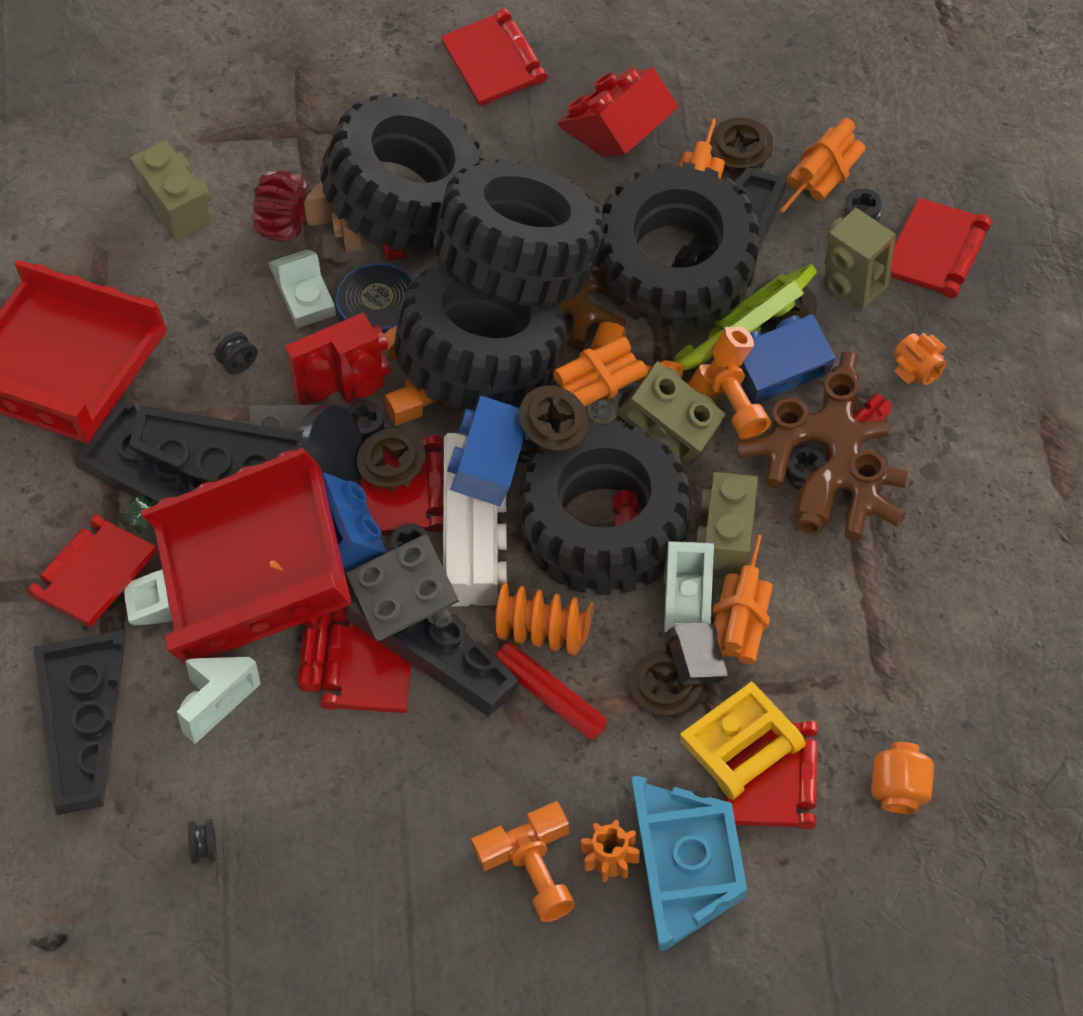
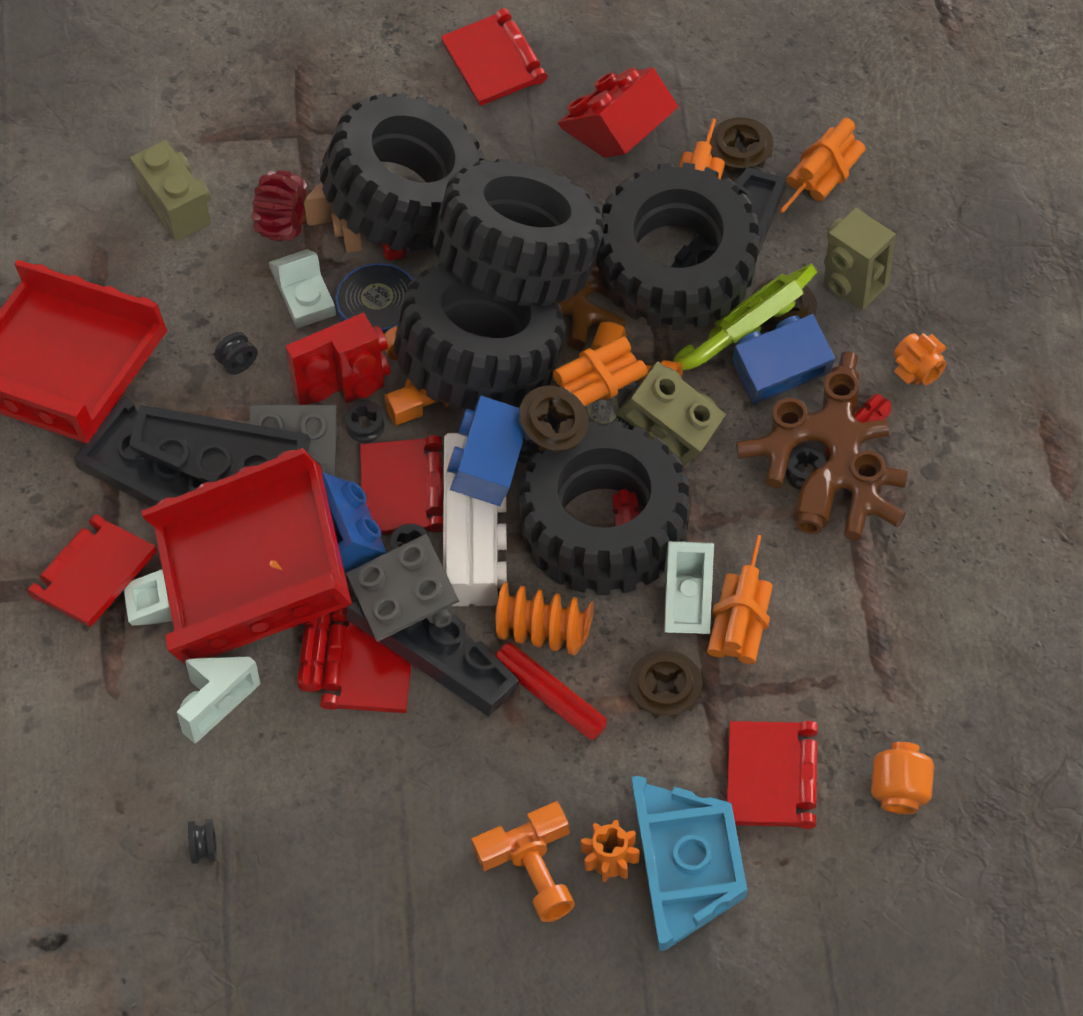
black wing [33,630,126,815] -> none
clear green plate [117,494,156,534] -> none
black tile [297,405,363,482] -> none
dark brown gear [357,428,427,492] -> none
tile [663,623,728,685] -> none
yellow plate [680,682,806,800] -> none
orange bar [687,327,771,440] -> none
olive brick [697,472,758,577] -> none
black bush [844,189,882,222] -> none
red piece [890,197,993,298] -> none

